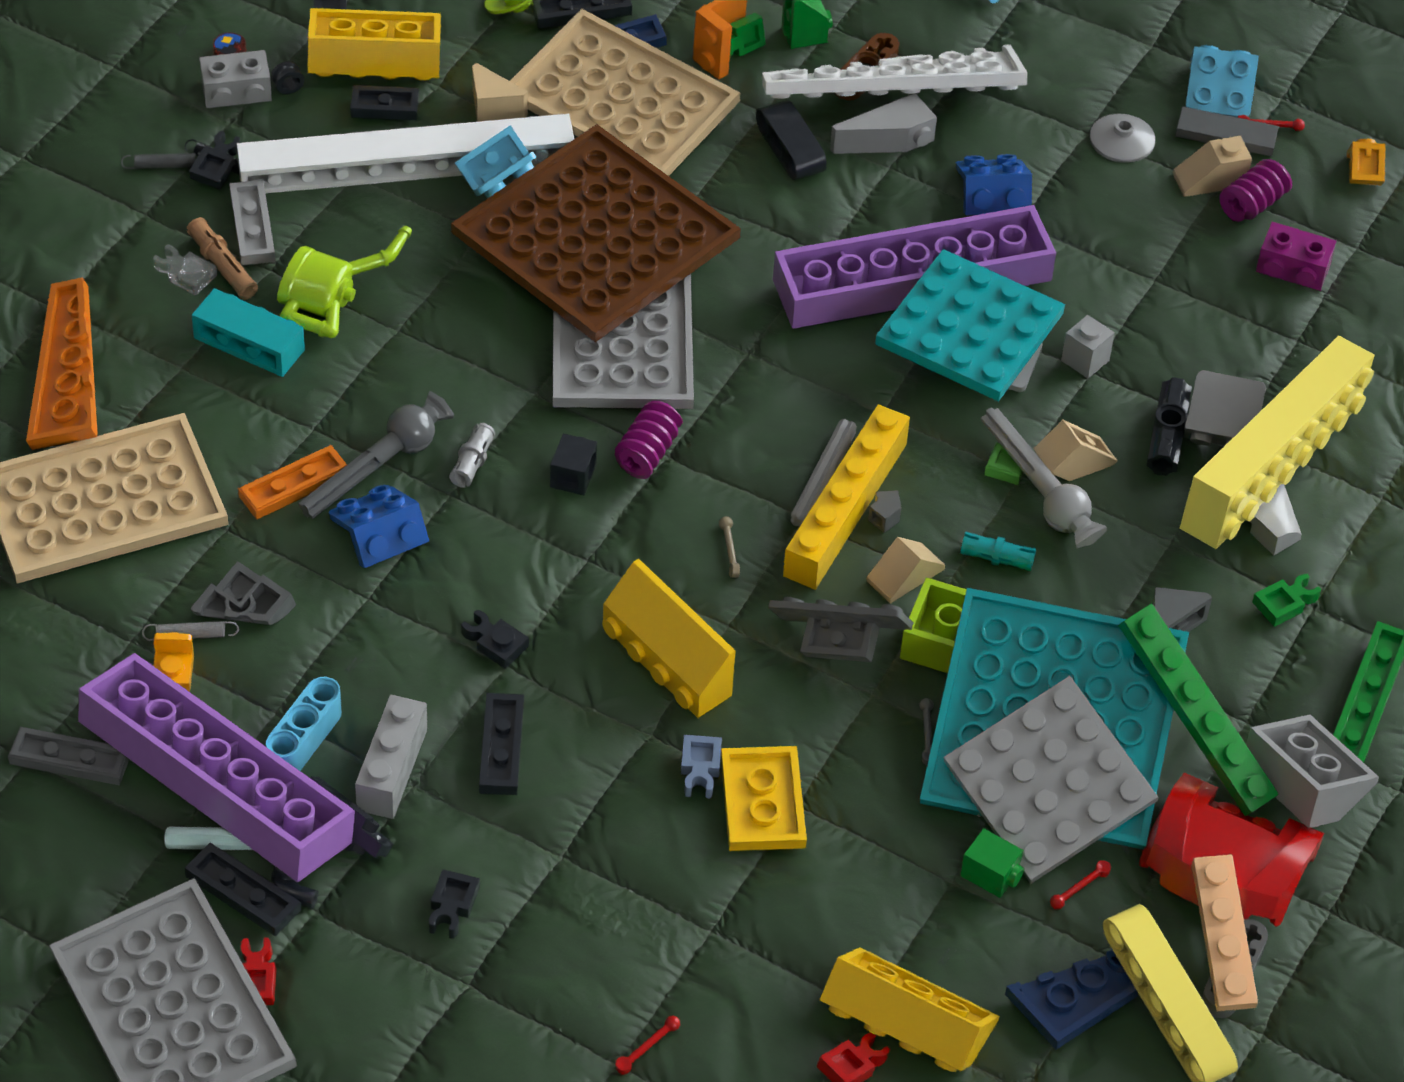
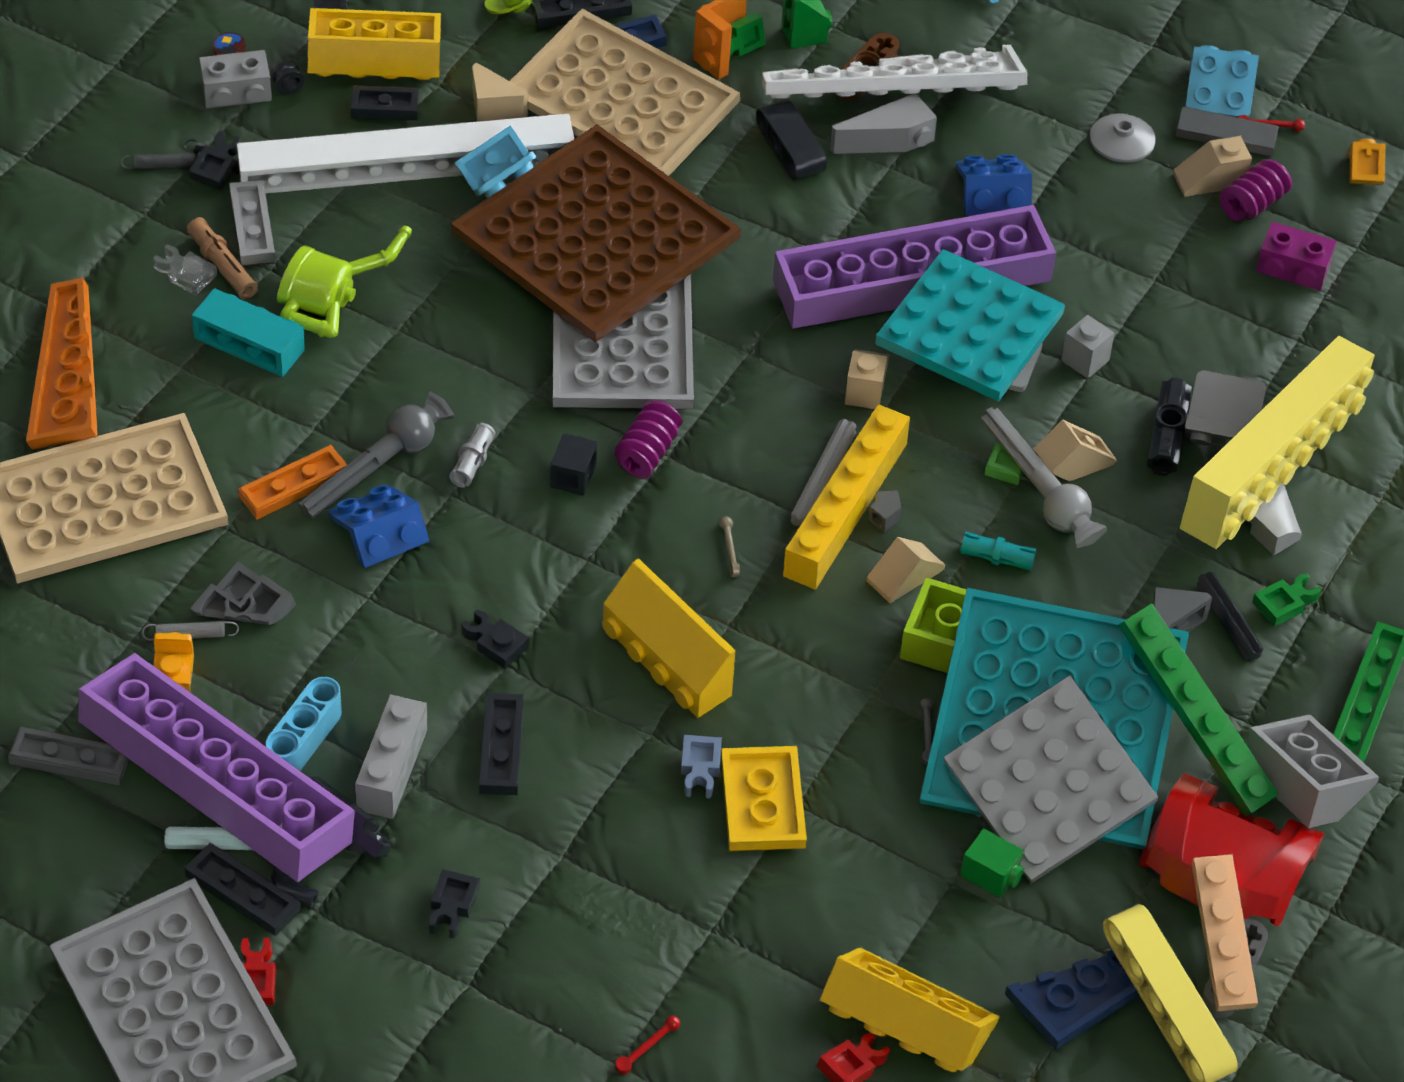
dark grey bracket [768,597,914,662] -> none
red hinge [1050,860,1111,910] -> none
none -> tan slope [845,349,889,409]
none -> black axle [1197,571,1264,661]

